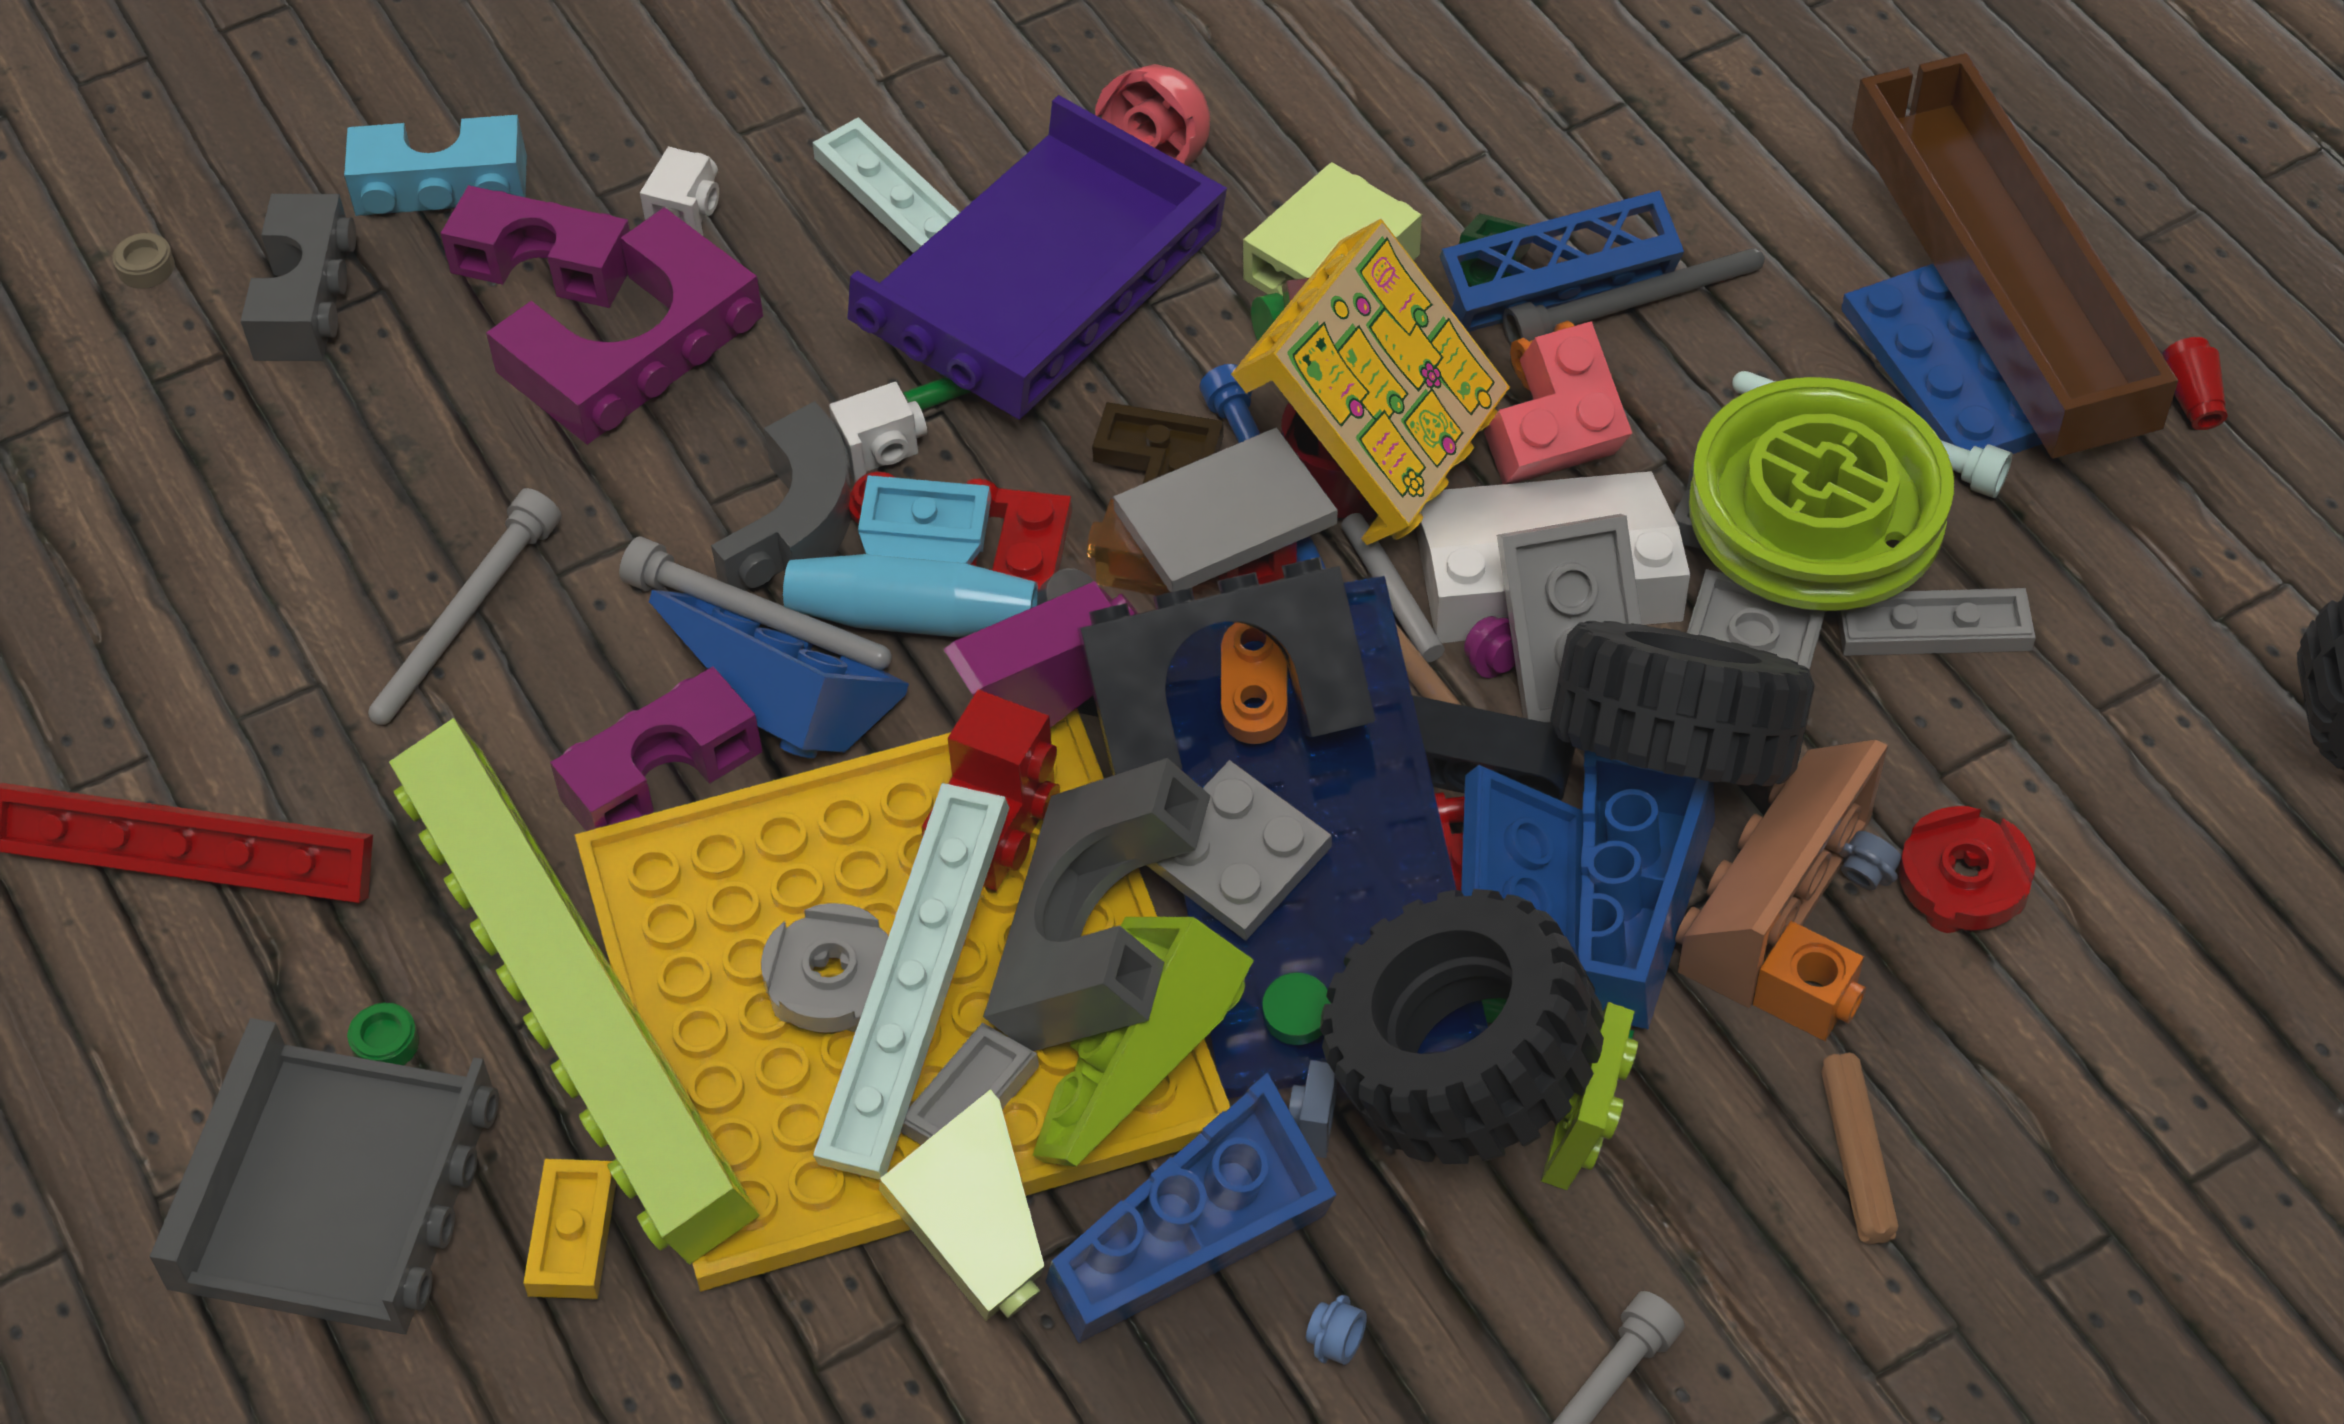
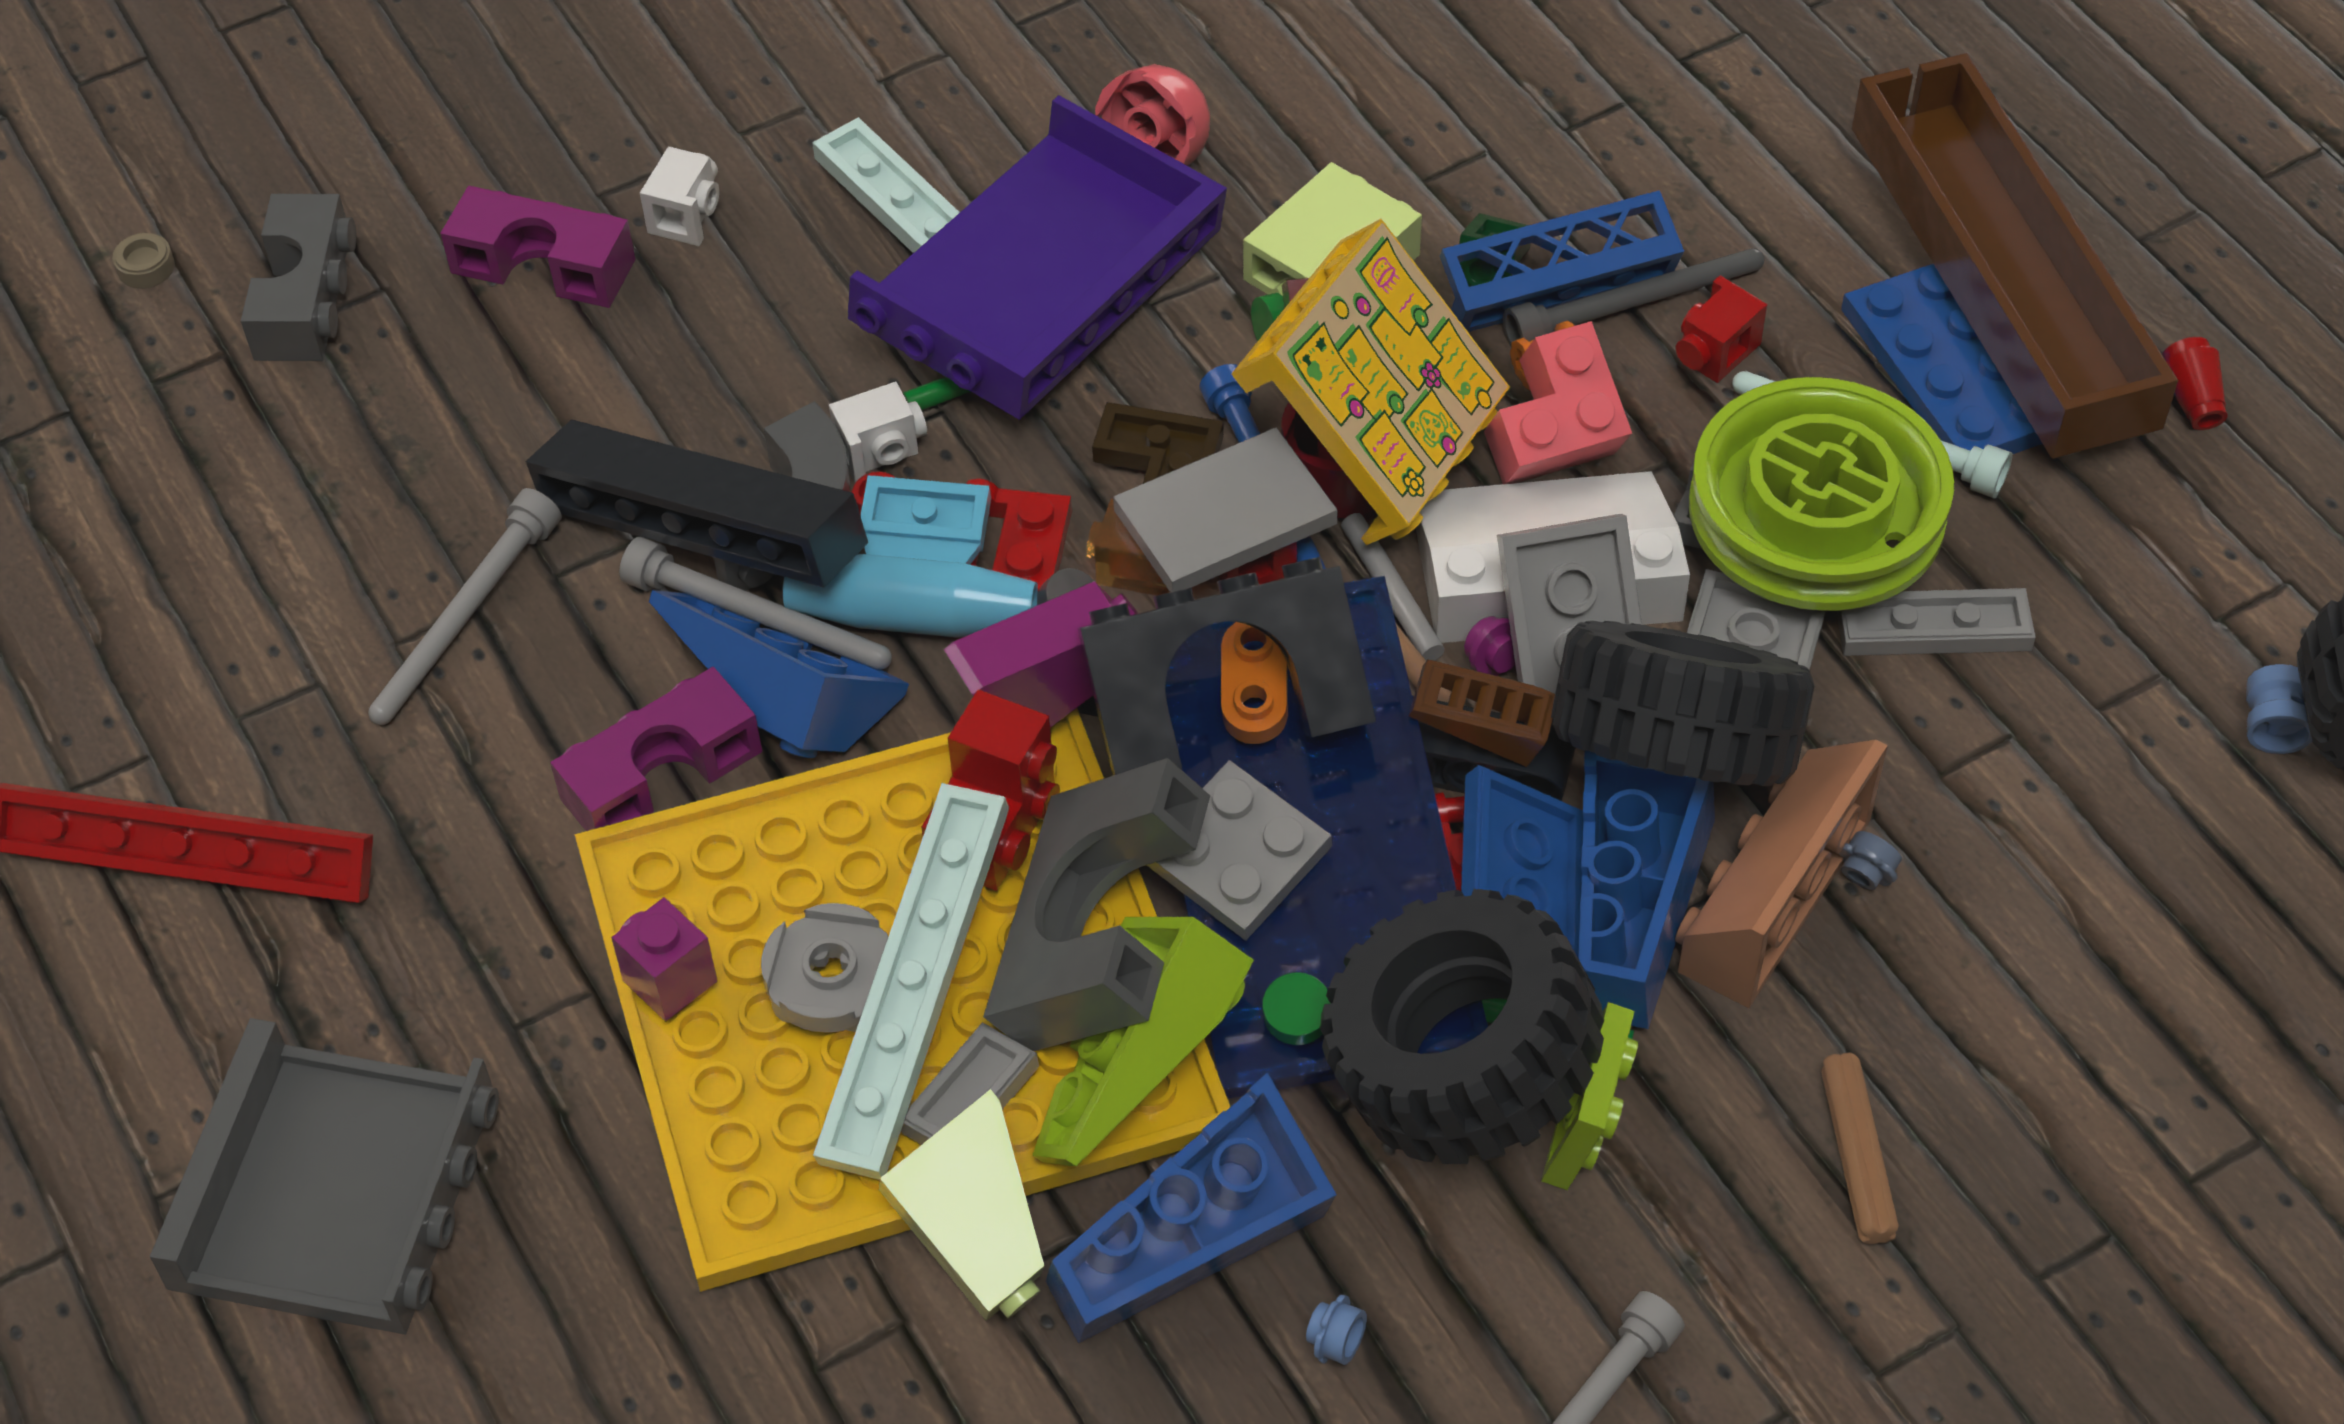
medium azure arch [344,115,527,216] -> none
green tile [347,1003,419,1066] -> none
lime brick [389,718,760,1265] -> none
magenta arch [486,207,763,445] -> none
yellow plate [523,1159,616,1299] -> none
sand blue plate [1289,1060,1337,1158] -> none
orange brick [1753,921,1866,1041] -> none
red plate [1898,806,2036,933] -> none
none -> black brick [525,419,868,588]
none -> magenta brick [611,897,717,1022]
none -> reddish brown slope [1408,659,1555,767]
none -> red brick [1675,275,1767,384]
none -> medium blue wheel [2246,664,2312,754]

